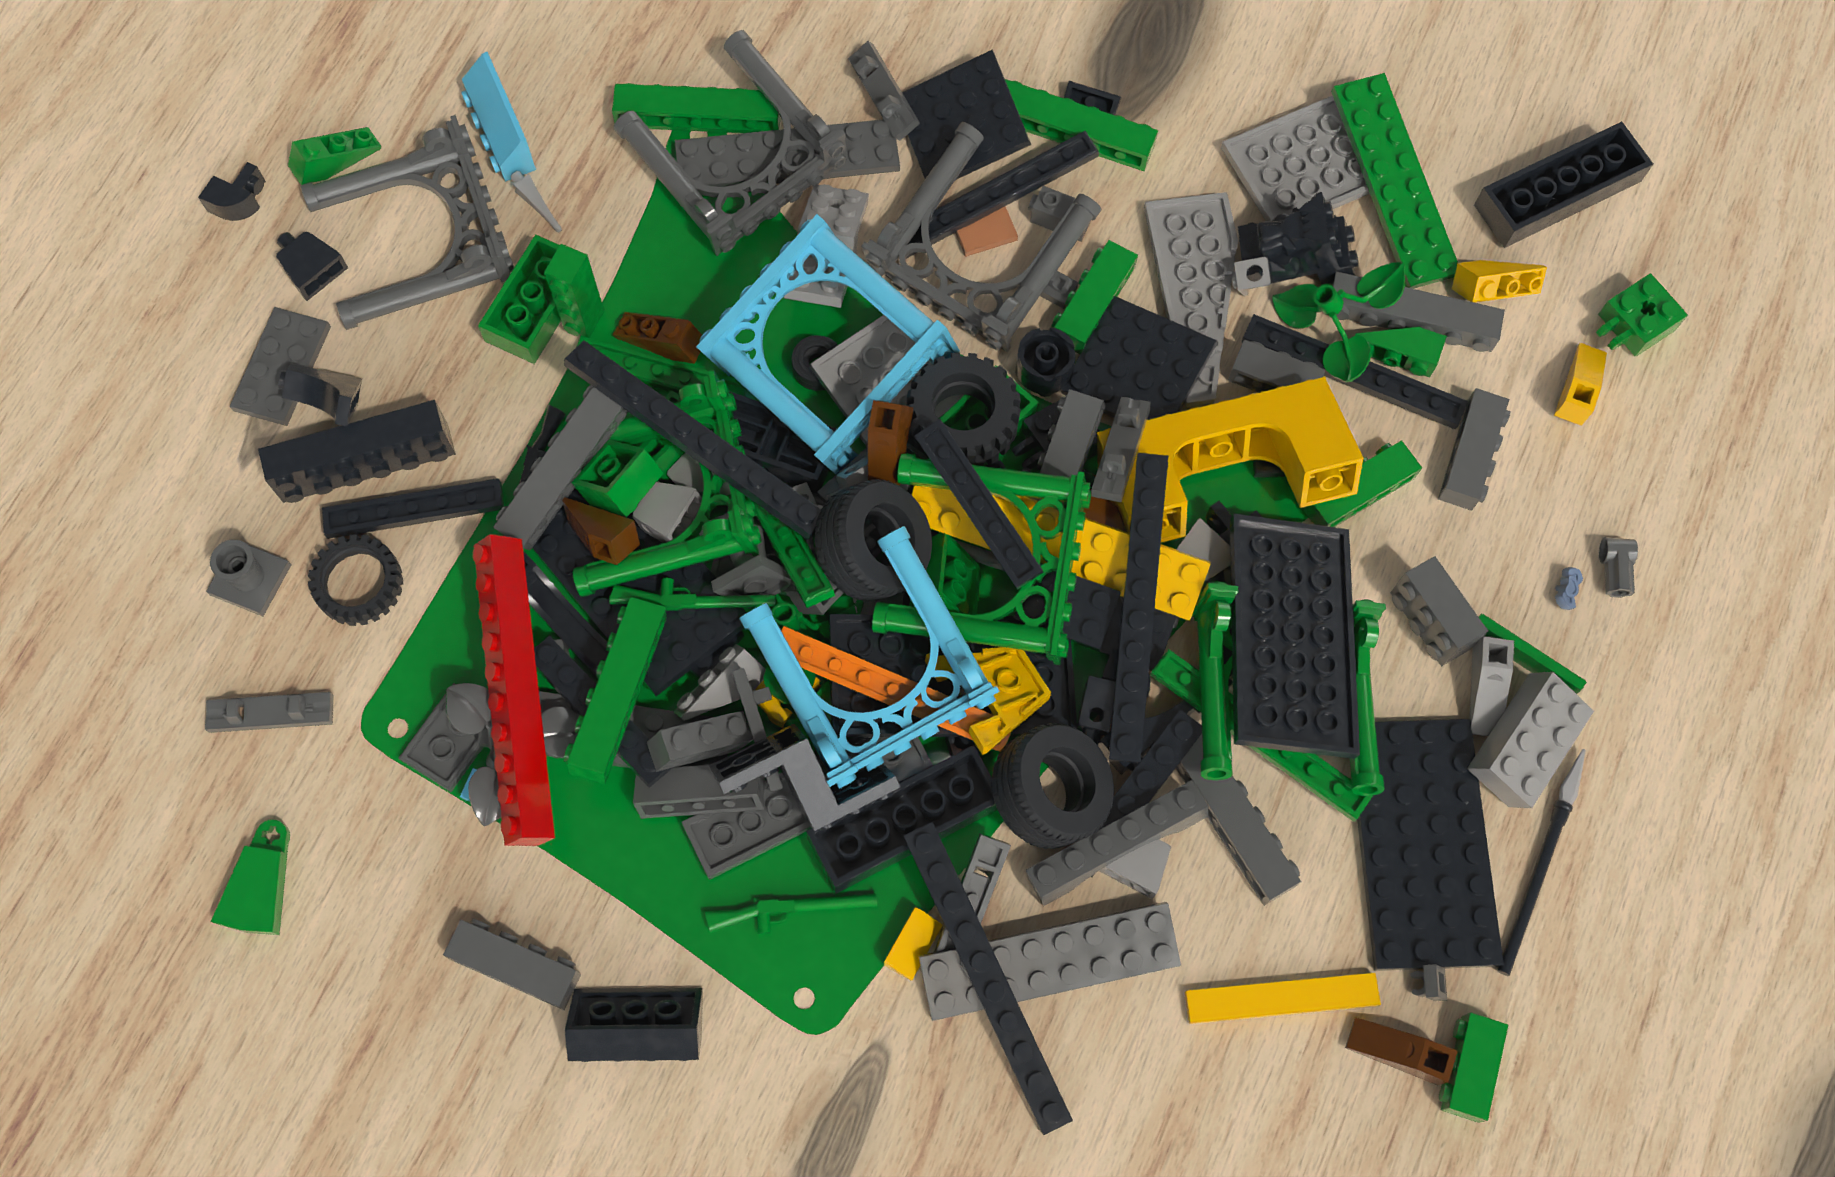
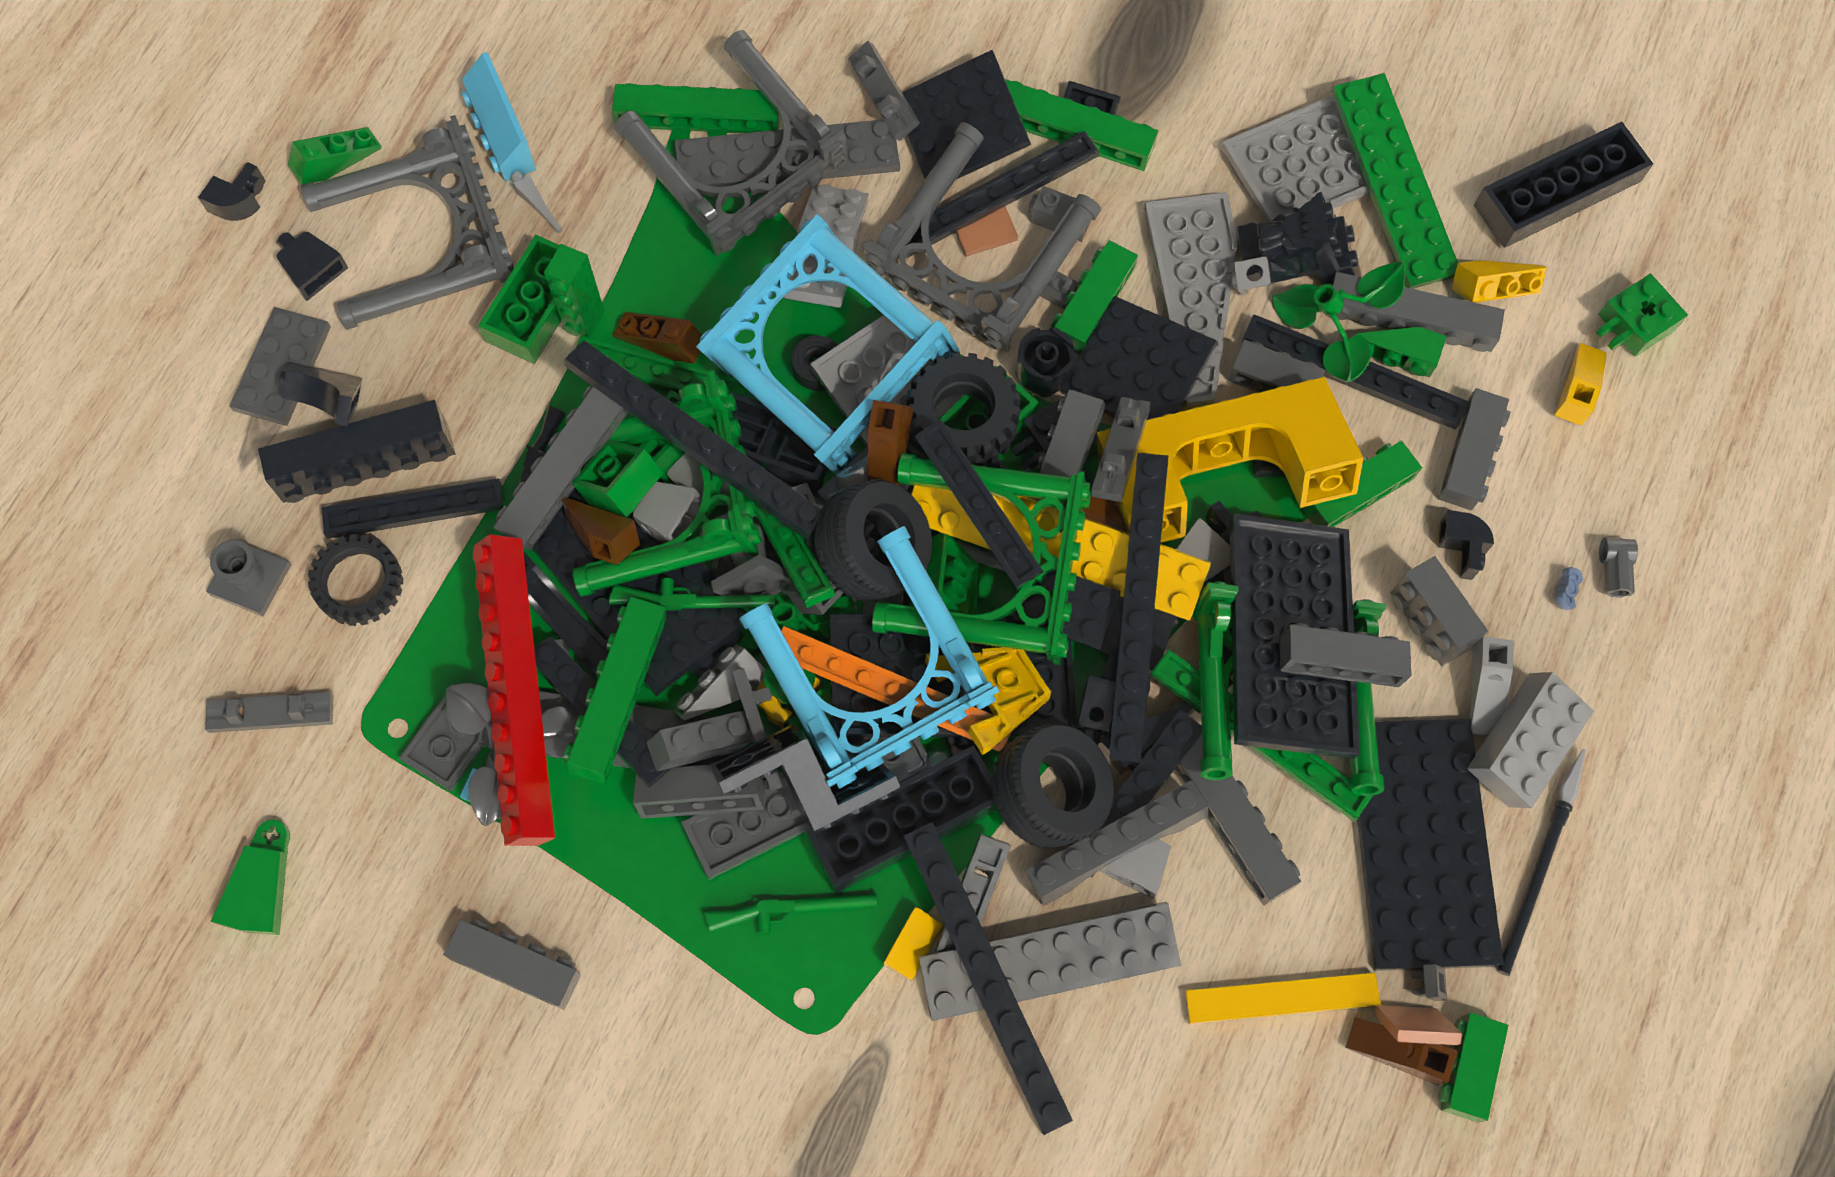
black slope [565,988,703,1062] -> none
green tile [1479,613,1587,694] -> none
none -> dark grey brick [1279,623,1412,688]
none -> nougat tile [1374,1005,1462,1045]
none -> black brick [1438,510,1494,580]

